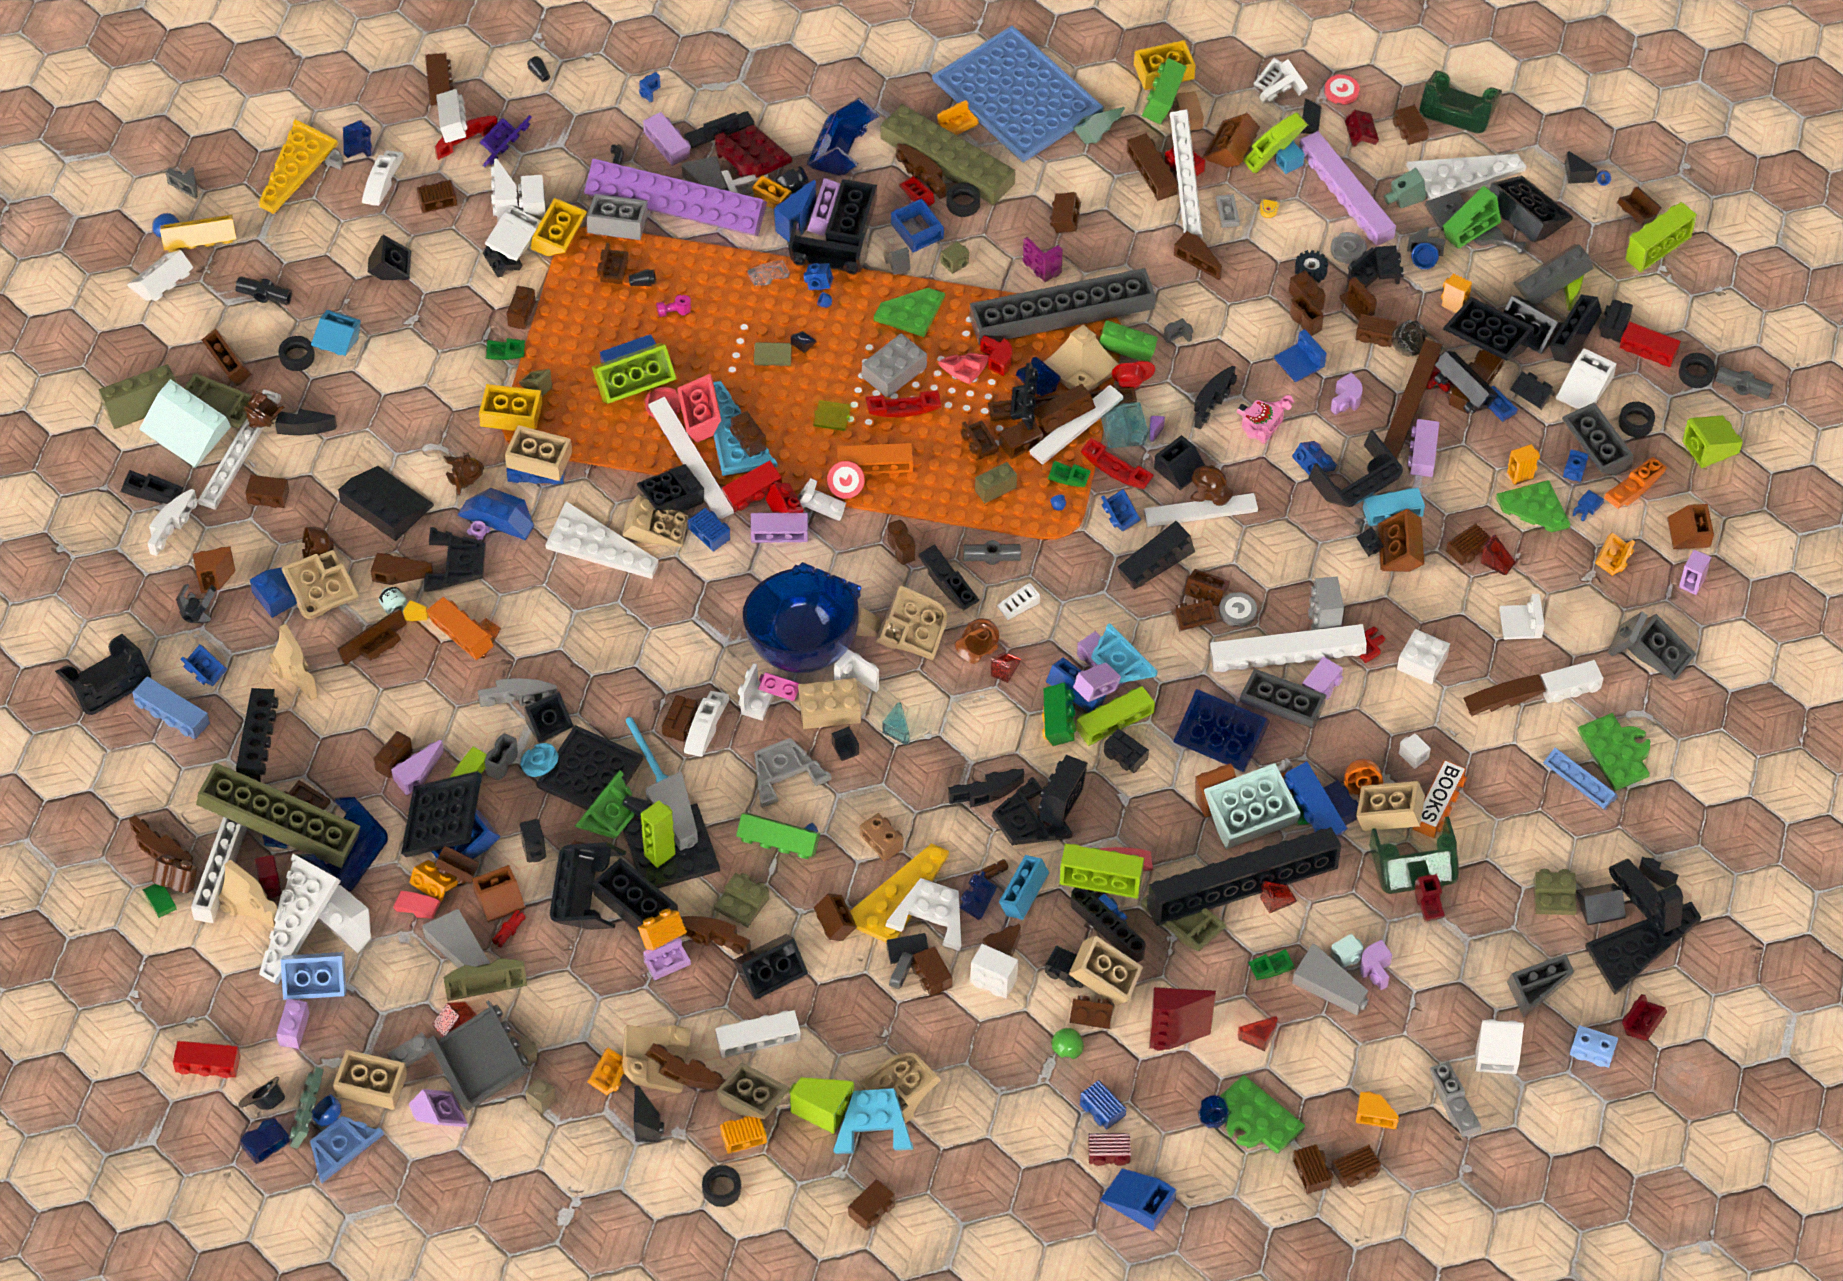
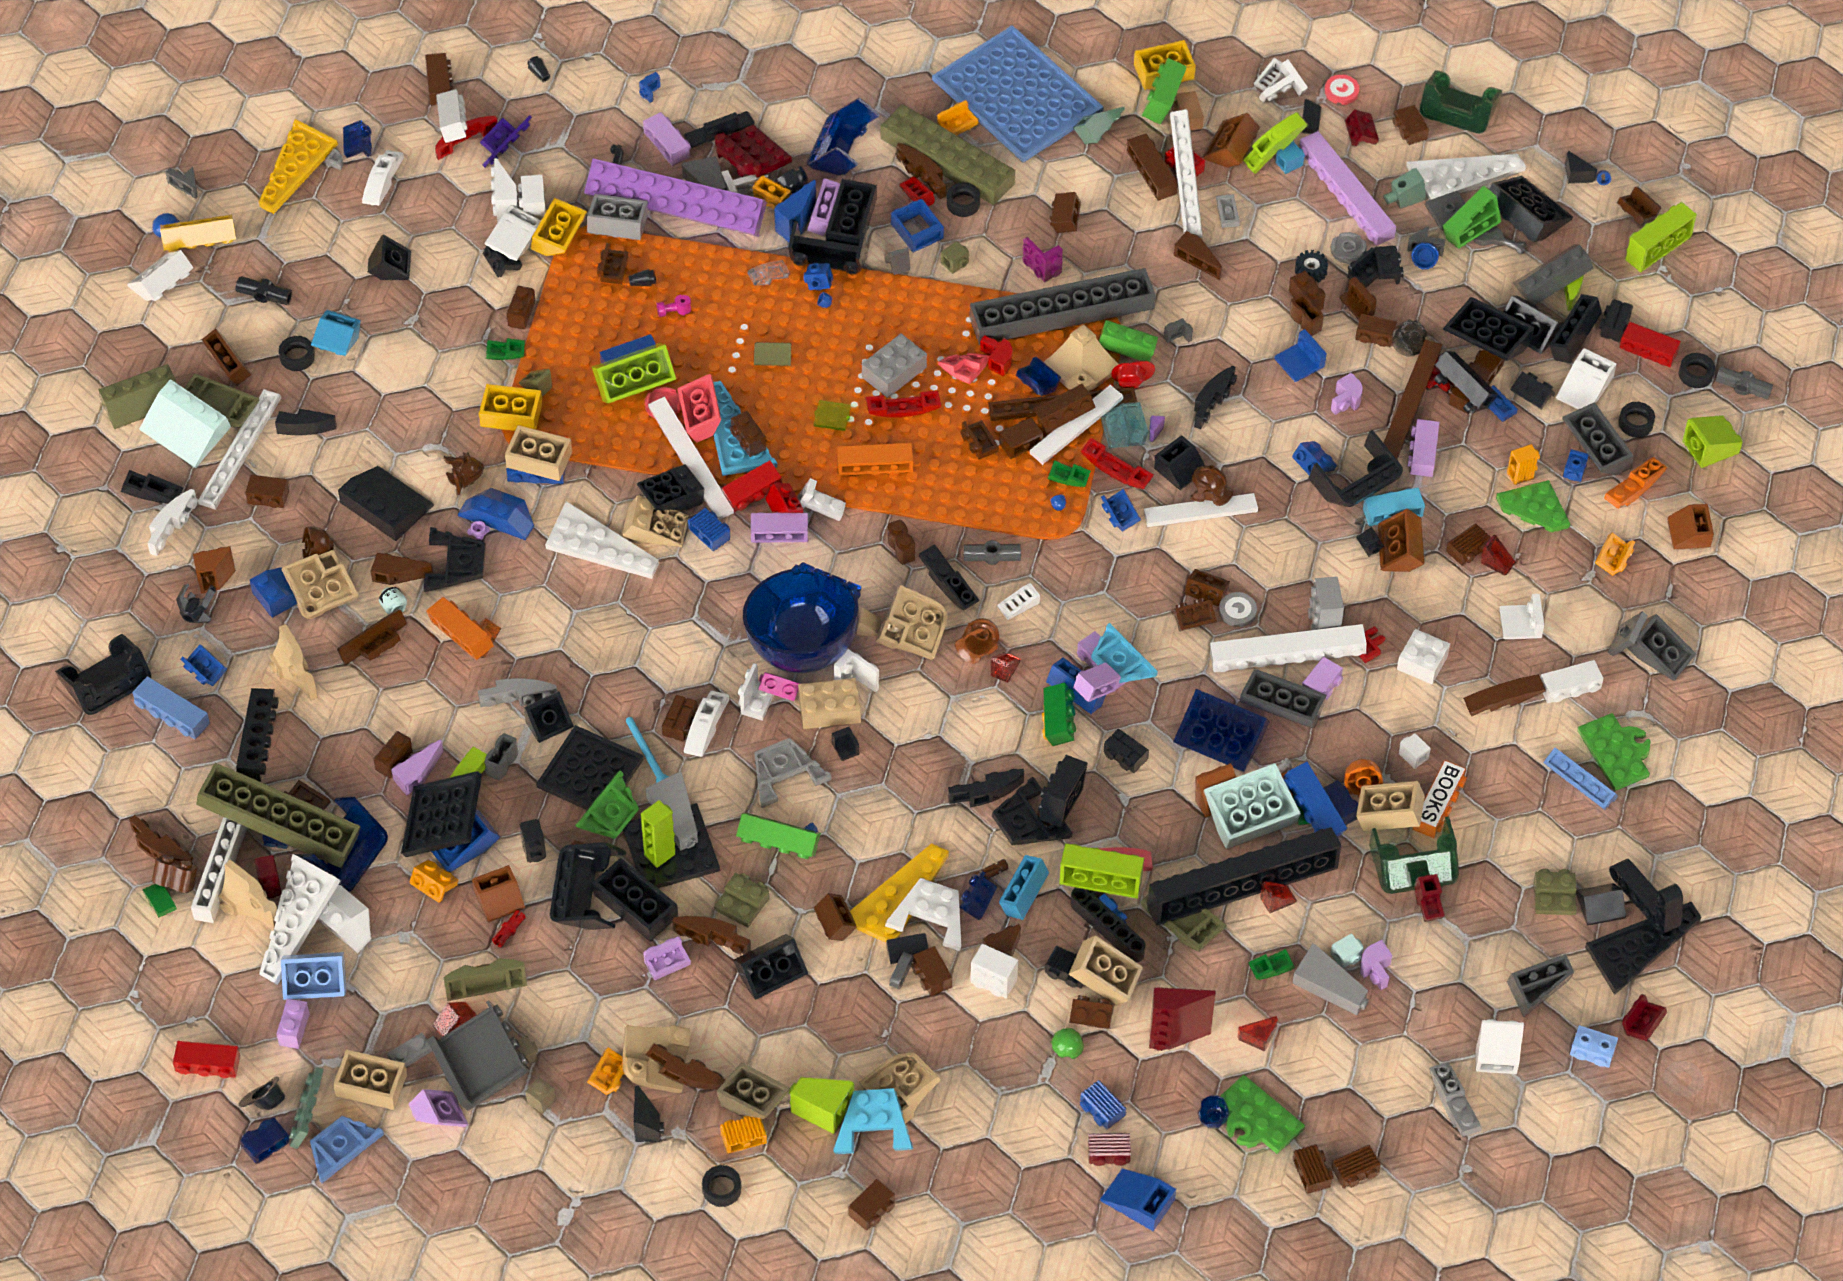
reddish brown helmet [244,389,285,429] -> none
blue hair [311,1095,341,1126] -> none
coral slope [393,891,441,919] -> none
yellow slope [403,600,428,621] -> none
reddish brown brick [416,180,457,213] -> none
light grey slope [422,909,490,968] -> none
reddish brown bracket [435,846,480,884] -> none
medium azure tile [520,743,559,777] -> none
black cone [622,794,652,818] -> none
light orange brick [638,909,687,950] -> none
white brick [715,1010,801,1059] -> none
black slope [791,331,817,353] -> none
coral tile [827,461,864,499] -> none
medium nougat brick [860,813,904,862] -> none
bright green plate [874,288,945,337] -> none
clear light blue slope [882,702,910,745] -> none
olive brick [975,462,1017,503] -> none
black bracket [1010,363,1038,430] -> none
lime brick [1076,686,1155,746] -> none
black wedge [1117,521,1195,590] -> none
bright pink torso [1237,395,1294,444] -> none
yellow tile [1260,199,1279,218] -> none
light orange slope [1355,1091,1399,1129] -> none
light orange brick [1441,273,1472,313] -> none
blue plate [1573,490,1604,522] -> none
black slope [1639,857,1679,888] -> none
lavender brick [1679,550,1711,595] -> none

